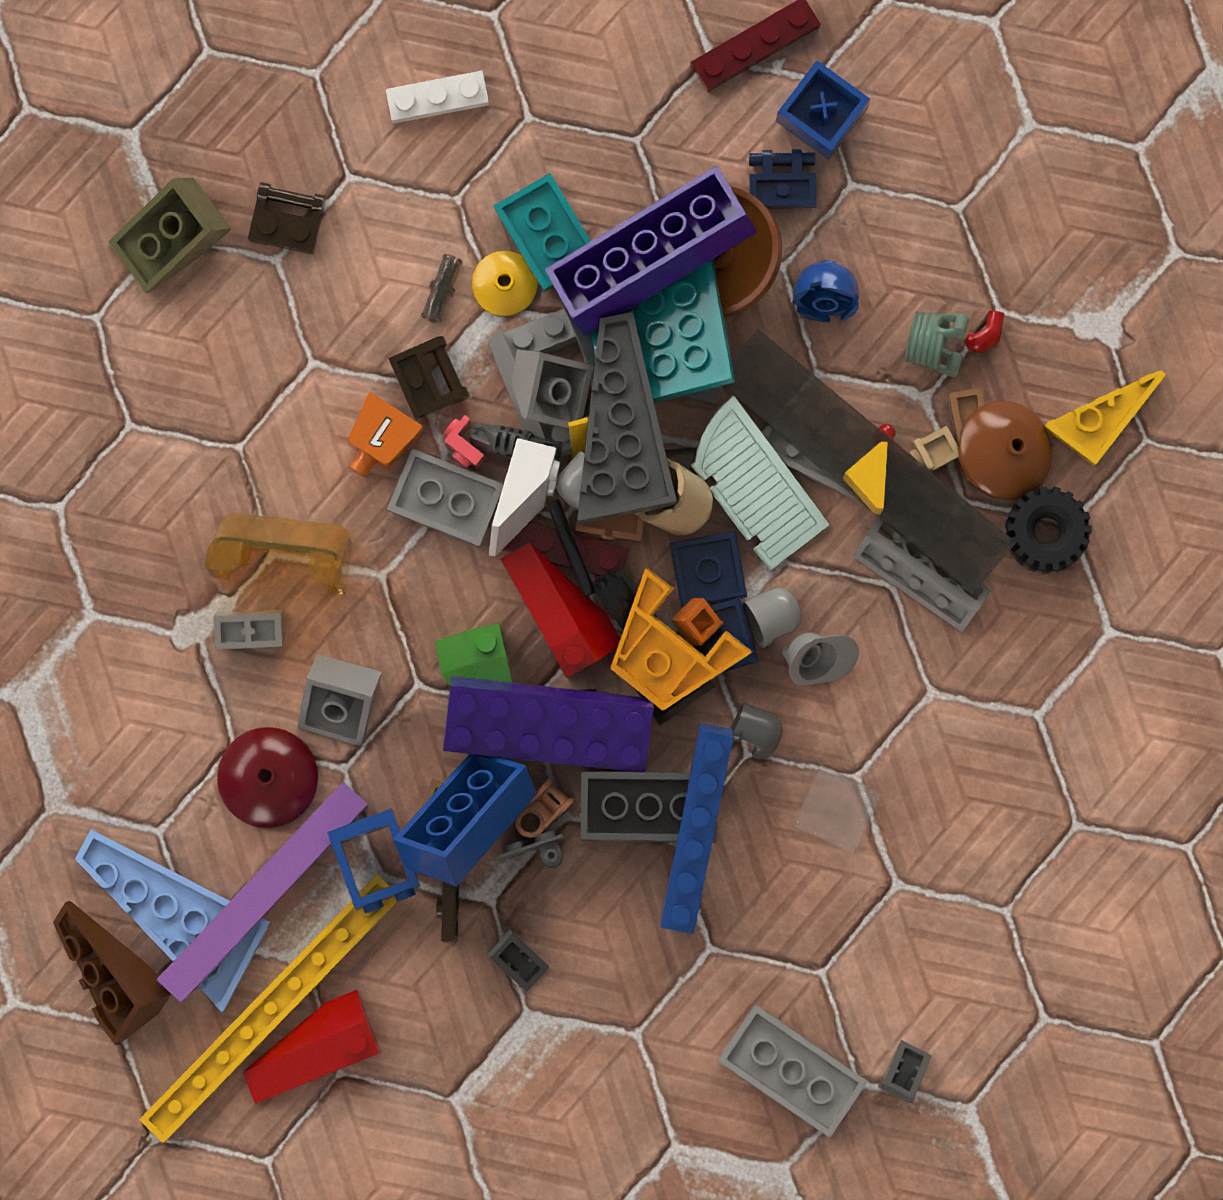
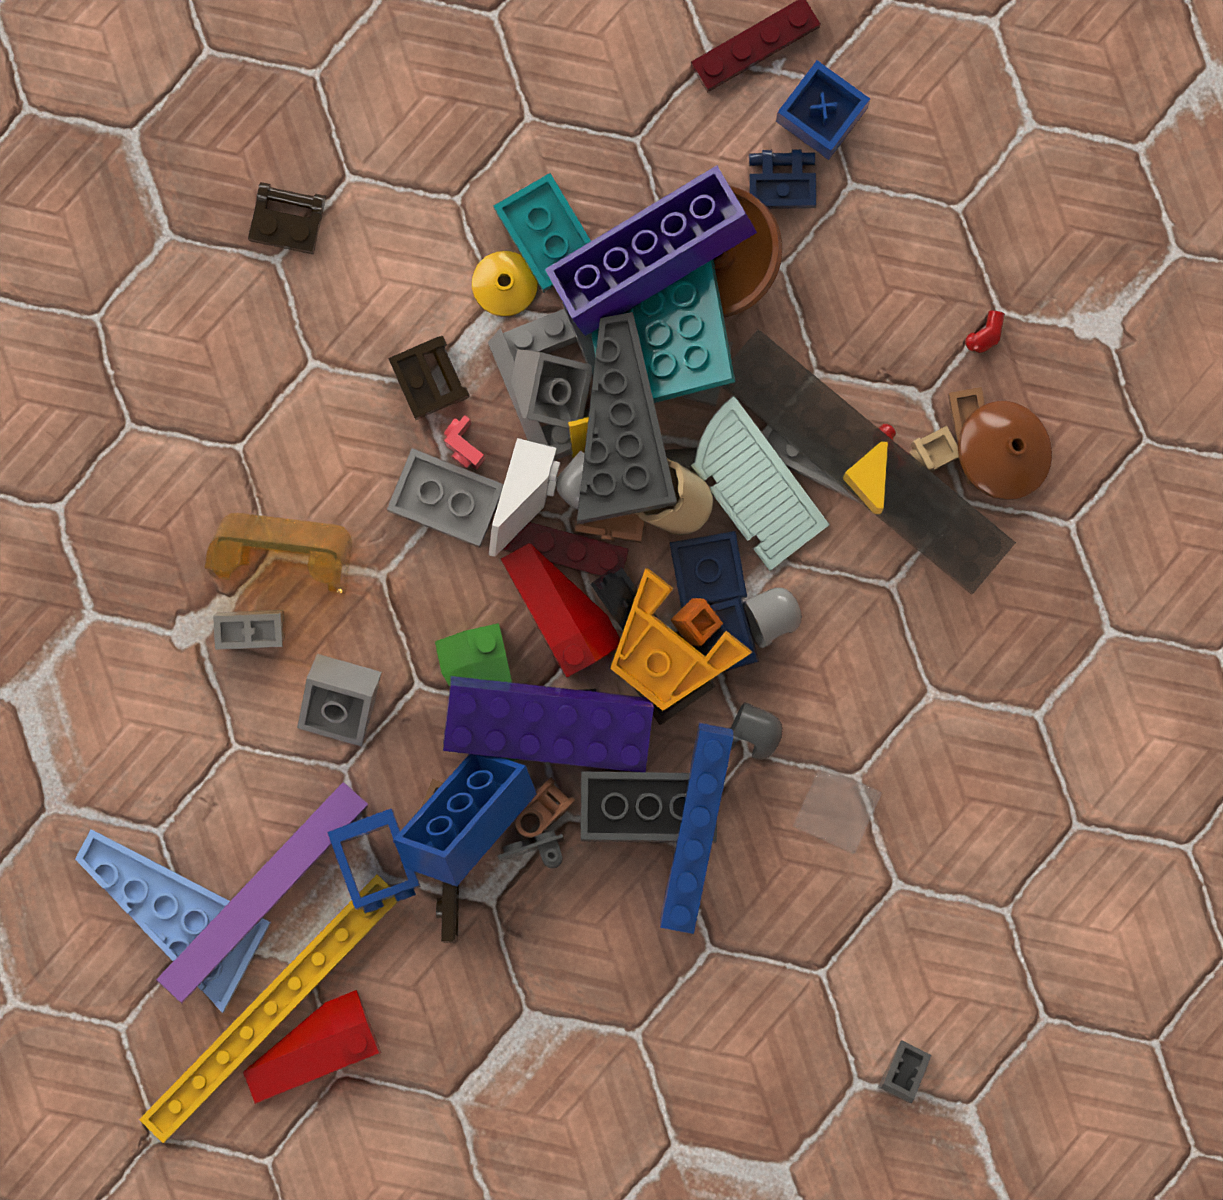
reddish brown wedge [53,901,171,1046] -> none
olive slope [108,177,231,293] -> none
dark red dish [217,727,318,828] -> none
orange torso [348,392,425,478] -> none
white plate [386,70,489,124] -> none
clear smoke pin [421,254,463,323] -> none
dark grey hinge [469,424,562,461] -> none
dark grey slope [487,930,549,992] -> none
black bar [547,499,596,598] -> none
light grey plate [717,1004,868,1138] -> none
light grey piece [782,632,859,686] -> none
blue cylinder [792,260,859,322] -> none
light grey fence [853,514,991,632] -> none
sand green piece [905,311,969,377] -> none
black tyre [1005,487,1092,574] -> none
yellow wing [1044,370,1166,466] -> none

